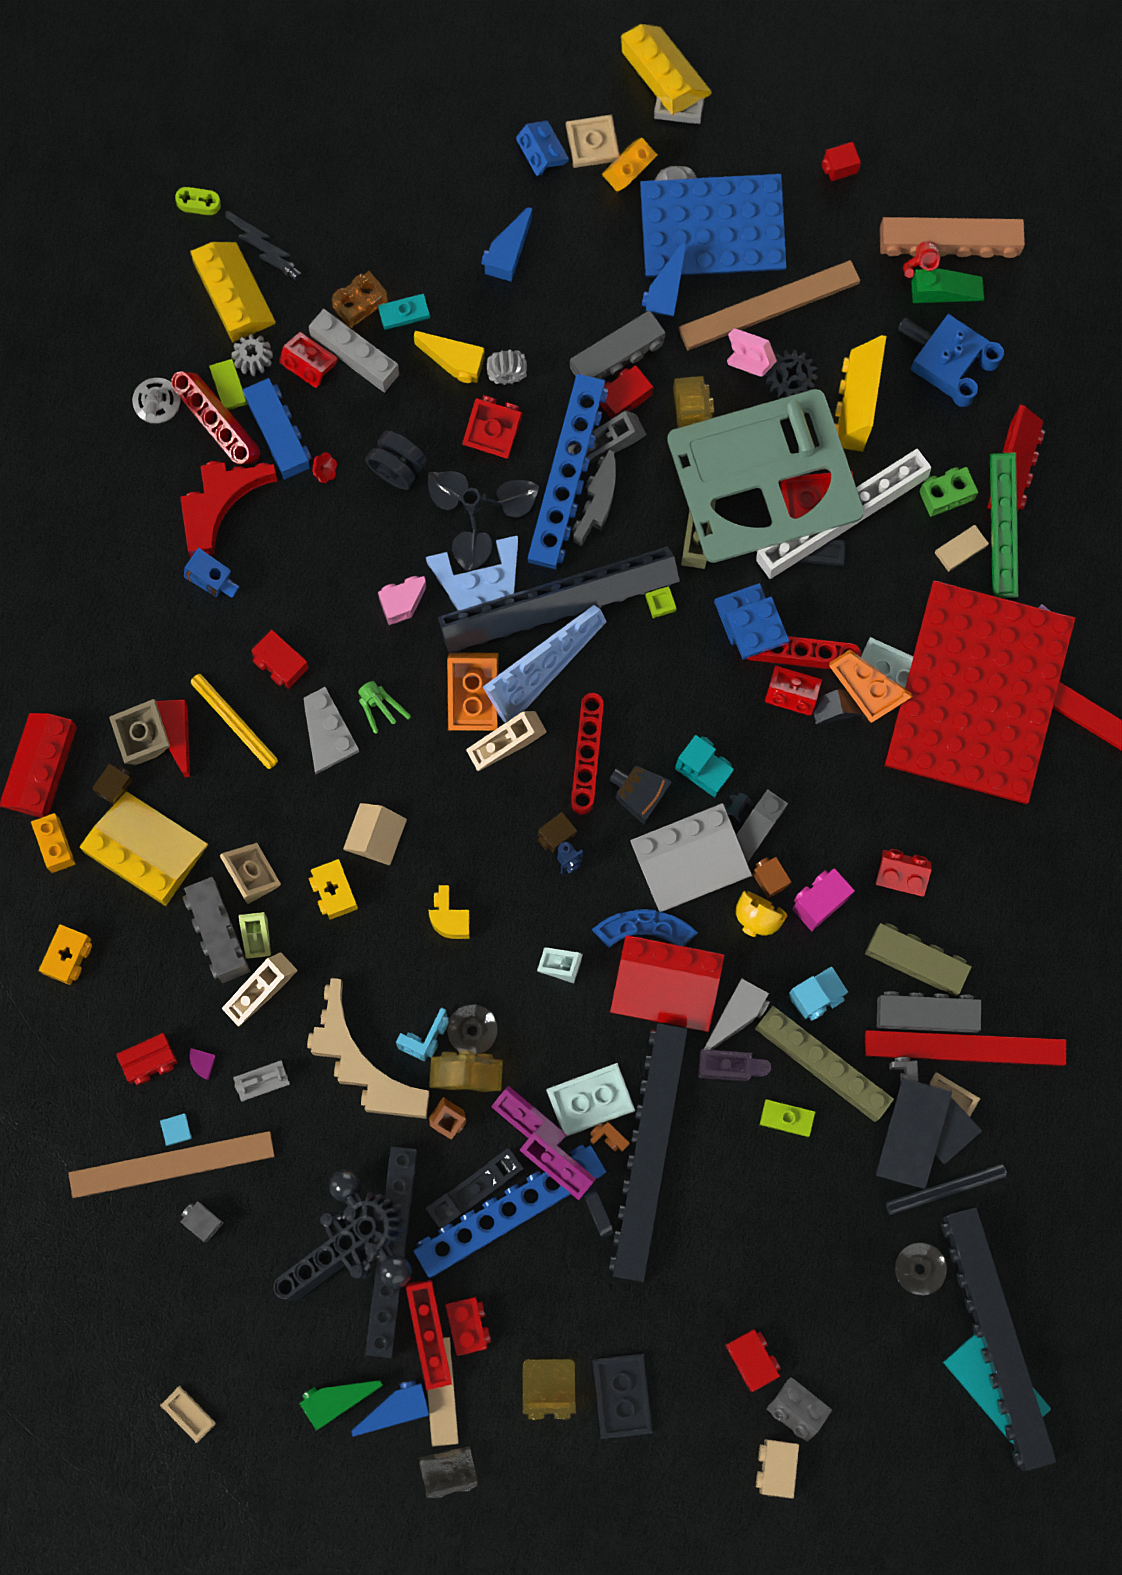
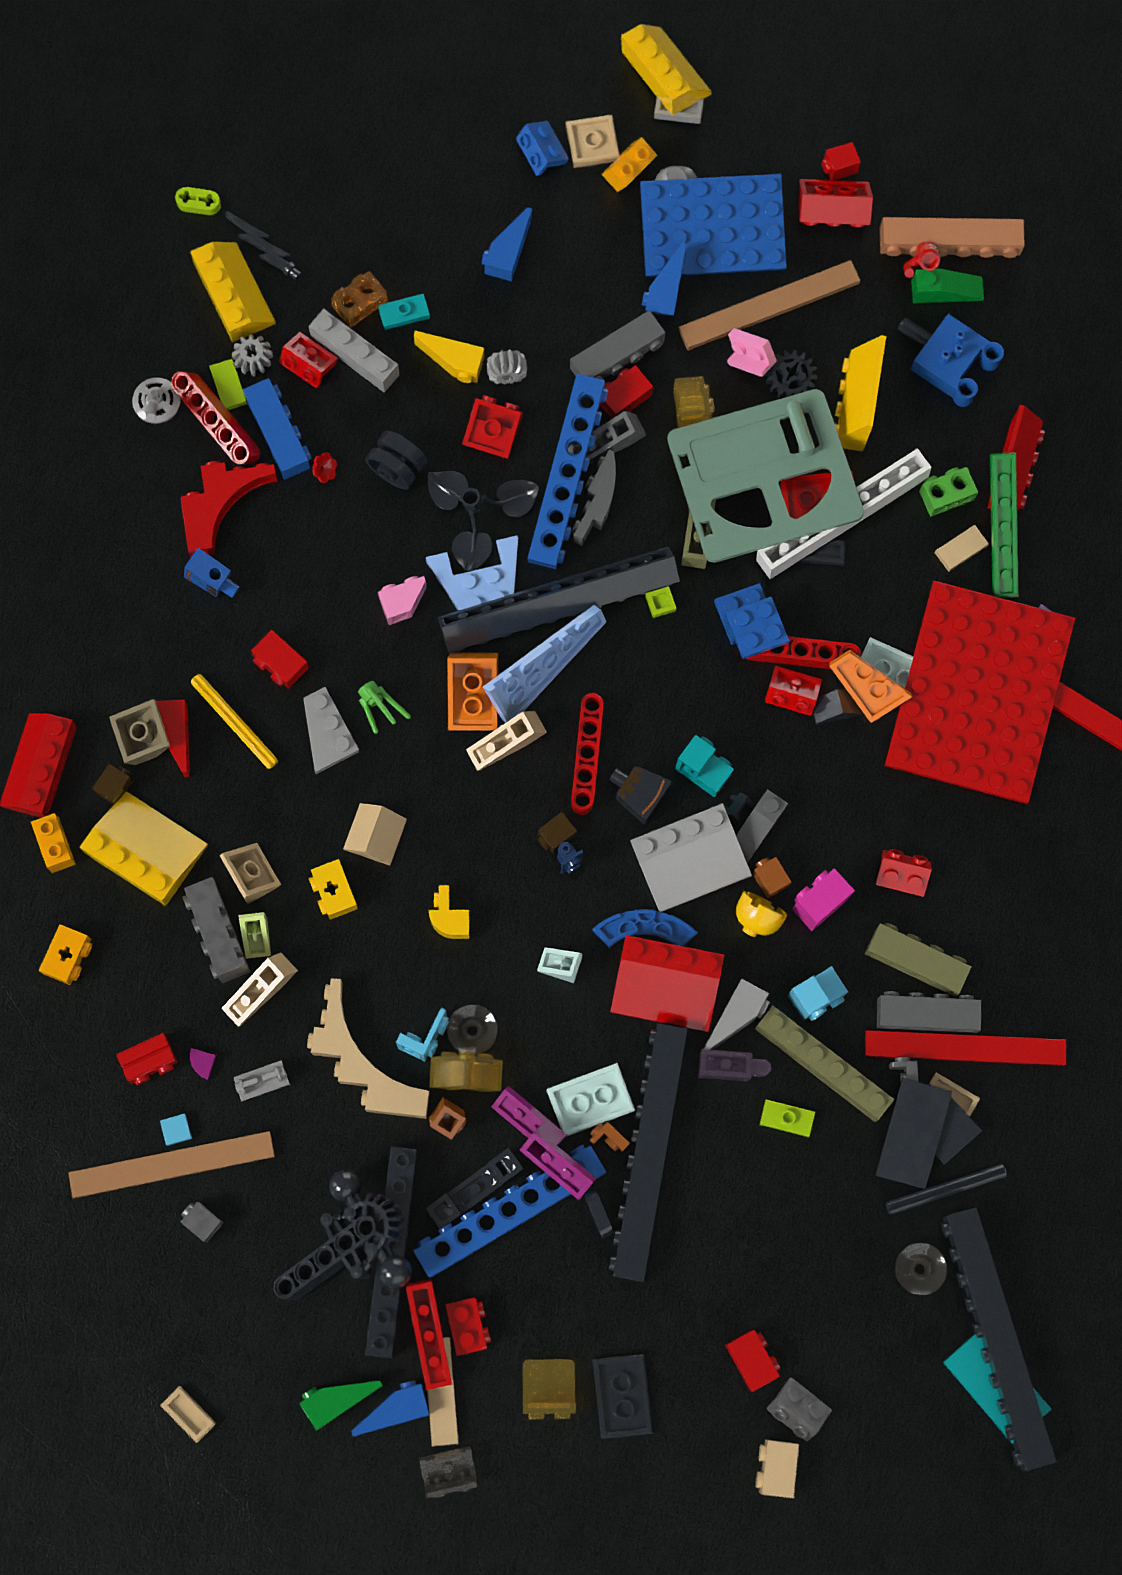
none -> red slope [799,179,873,227]

